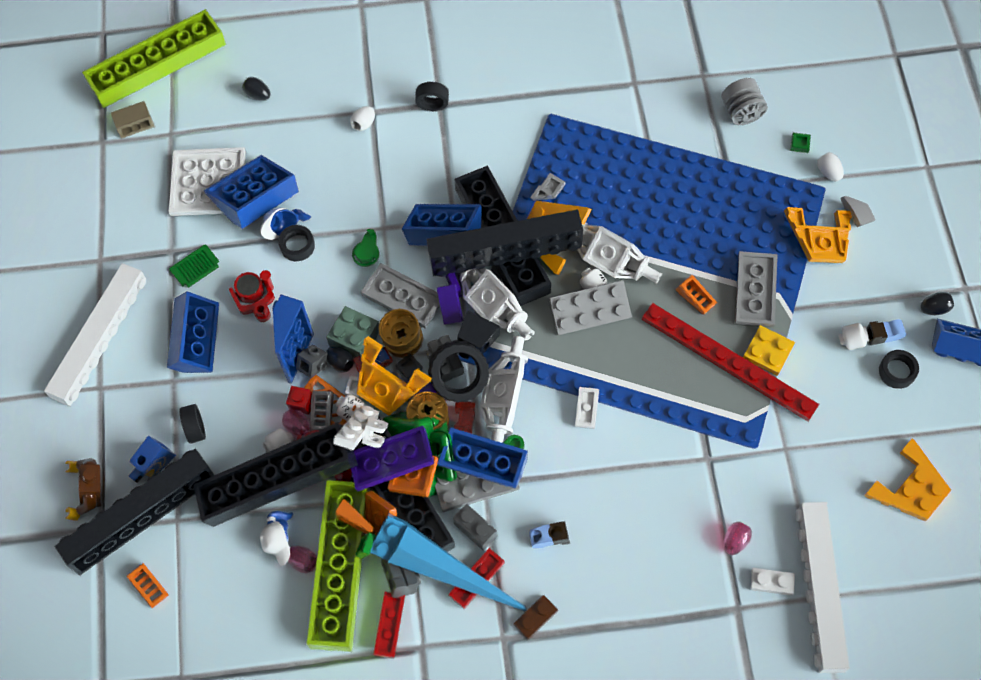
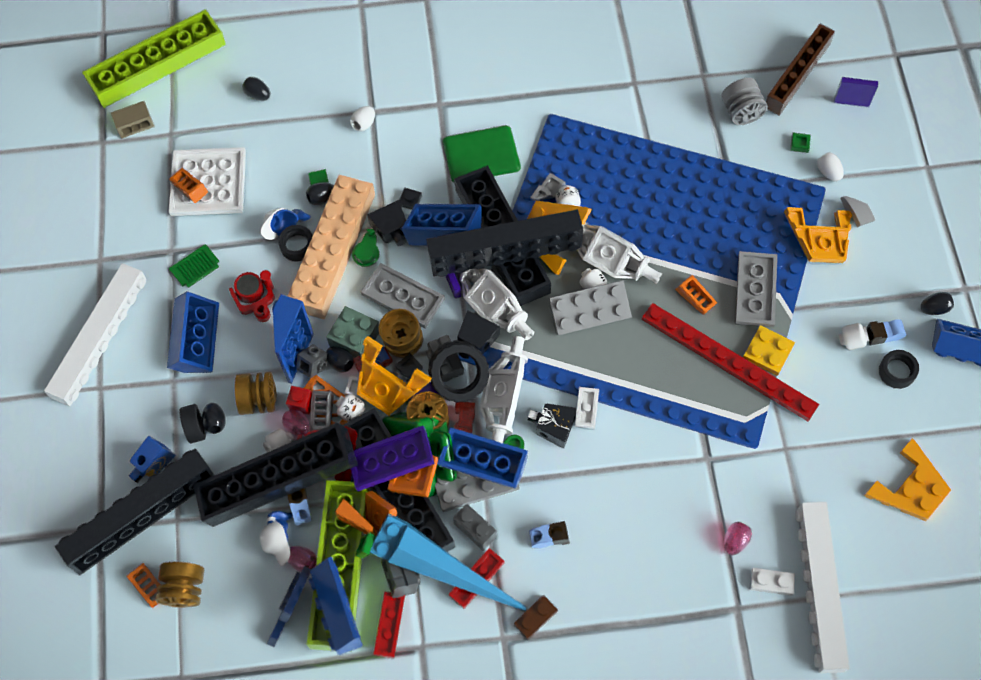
reddish brown torso [65,458,101,521] -> none
blue slope [204,155,299,229] -> none
white plate [333,406,388,450] -> none
black tyre [415,82,449,111] -> none
dark purple tile [437,284,463,325] -> none
none -> pearl gold wheel [155,562,204,608]
none -> orange slope [169,168,208,203]
none -> black animal [202,403,226,434]
none -> pearl gold wheel [235,371,277,415]
none -> dark blue wing [267,566,312,647]
none -> light blue leg [287,488,312,525]
none -> light nougat brick [288,175,375,319]
none -> black animal [306,182,334,205]
none -> green tile [308,169,329,185]
none -> blue slope [309,556,363,655]
none -> black torso [367,200,407,246]
none -> black plate [399,188,422,210]
none -> green piece [442,125,521,183]
none -> black torso [527,403,577,448]
none -> white head [555,185,581,206]
none -> reddish brown brick [766,23,835,116]
none -> dark purple tile [834,77,878,107]

